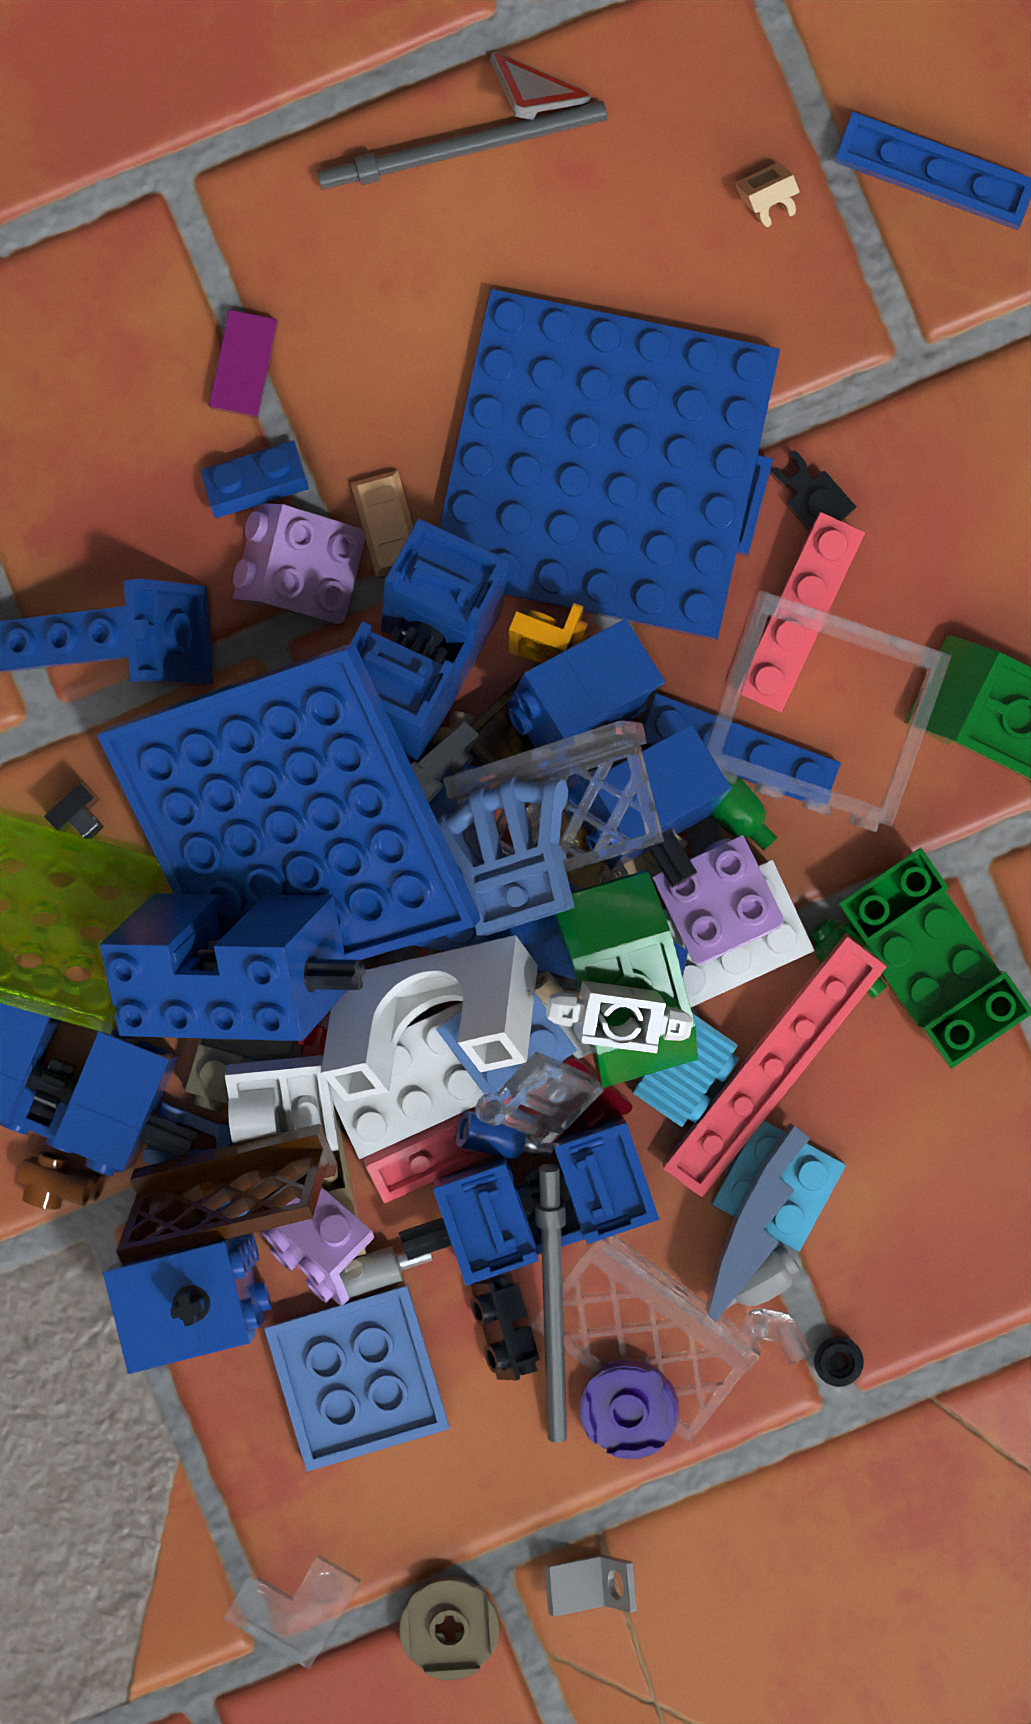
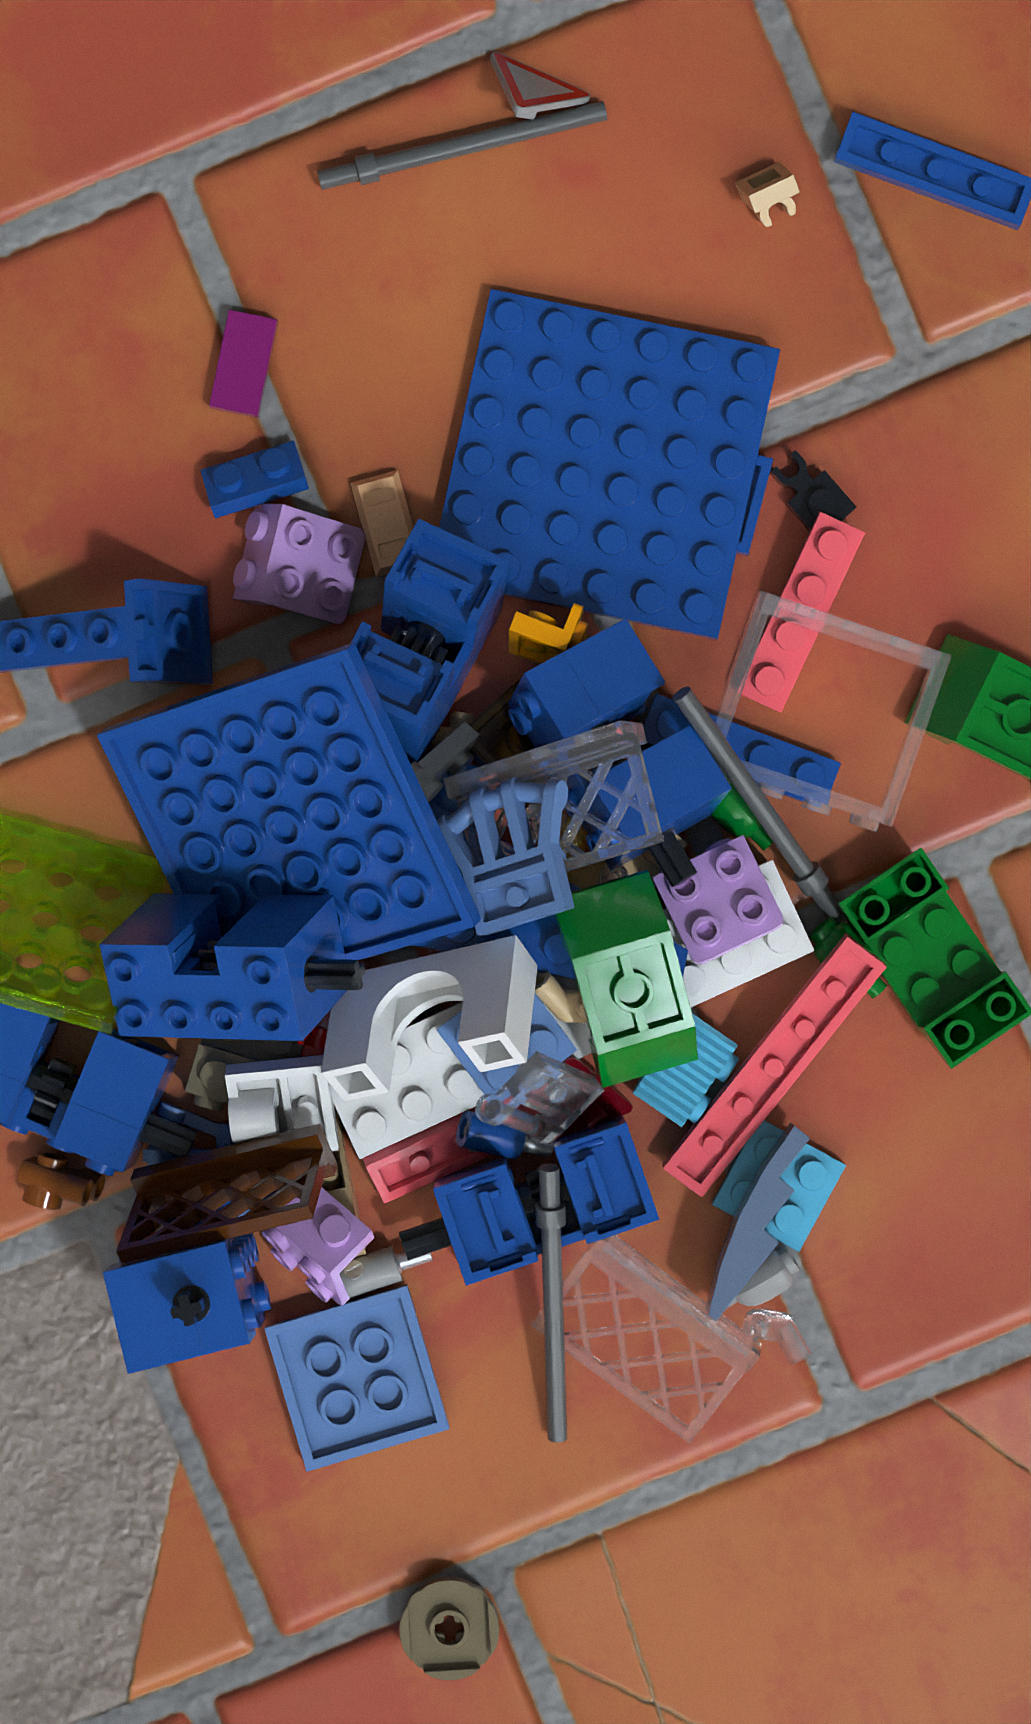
black tile [44,783,104,840] -> none
clear plate [223,1554,361,1669] -> none
black hinge [471,1274,540,1381] -> none
light grey bracket [545,1554,637,1617] -> none
white piece [546,980,692,1053] -> none
dark purple tile [580,1360,679,1459] -> none
black plate [814,1336,864,1387] -> none
none -> dark grey bar [673,686,843,920]

